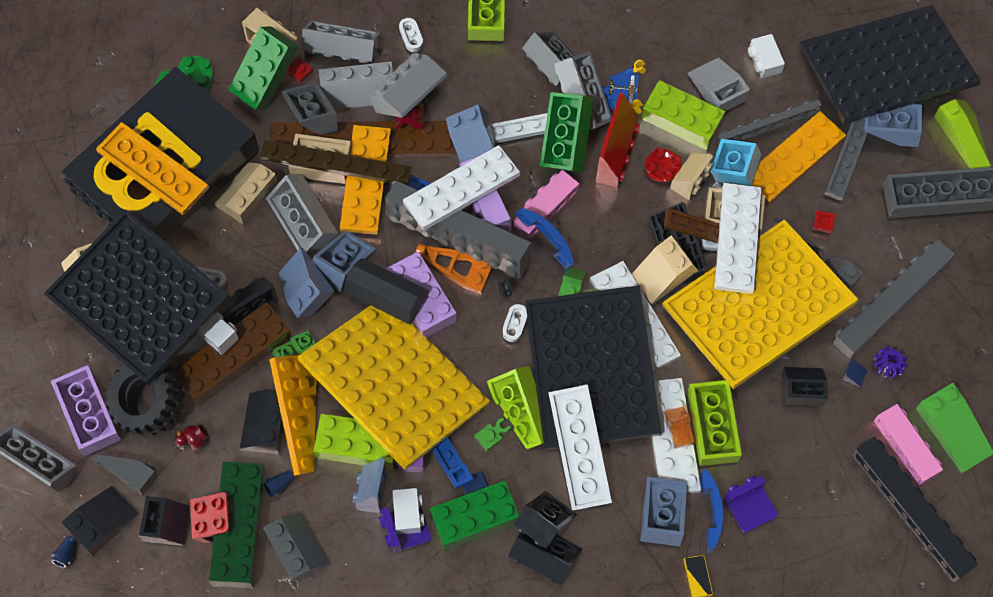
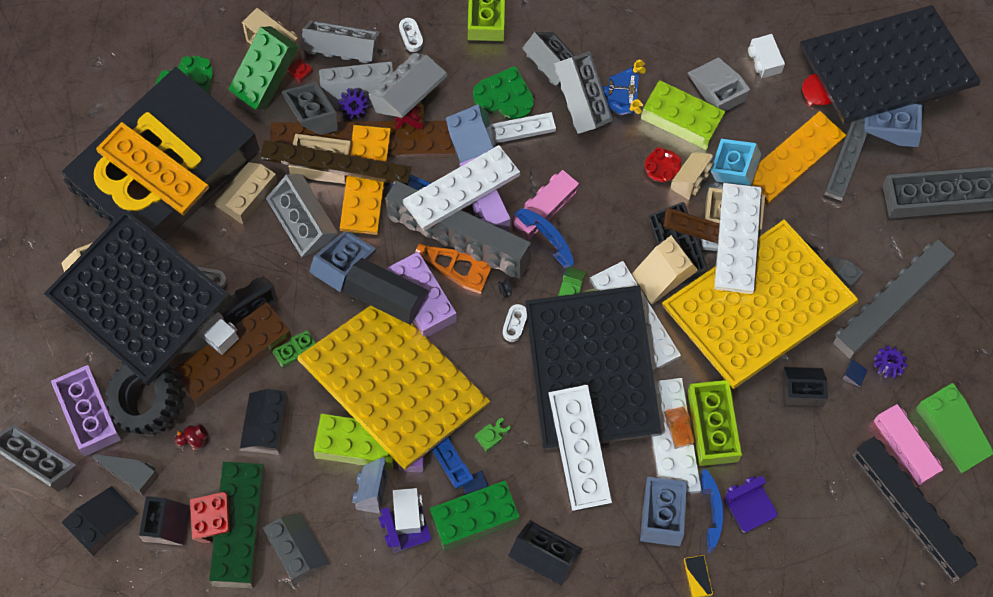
dark blue cone [51,536,77,568] -> none
dark blue cone [263,470,295,497] -> none
light orange wing [269,355,317,476] -> none
sand blue slope [279,248,334,318] -> none
lime wedge [487,366,544,449] -> none
black slope [514,491,578,549] -> none
green brick [540,92,594,173] -> none
red slope [596,93,640,188] -> none
dark grey plate [716,99,822,147] -> none
red plate [813,210,835,234] -> none
lime wedge [934,99,991,169] -> none
none -> dark purple gear [338,88,369,119]
none -> green plate [473,66,534,119]
none -> red dish [802,74,831,105]

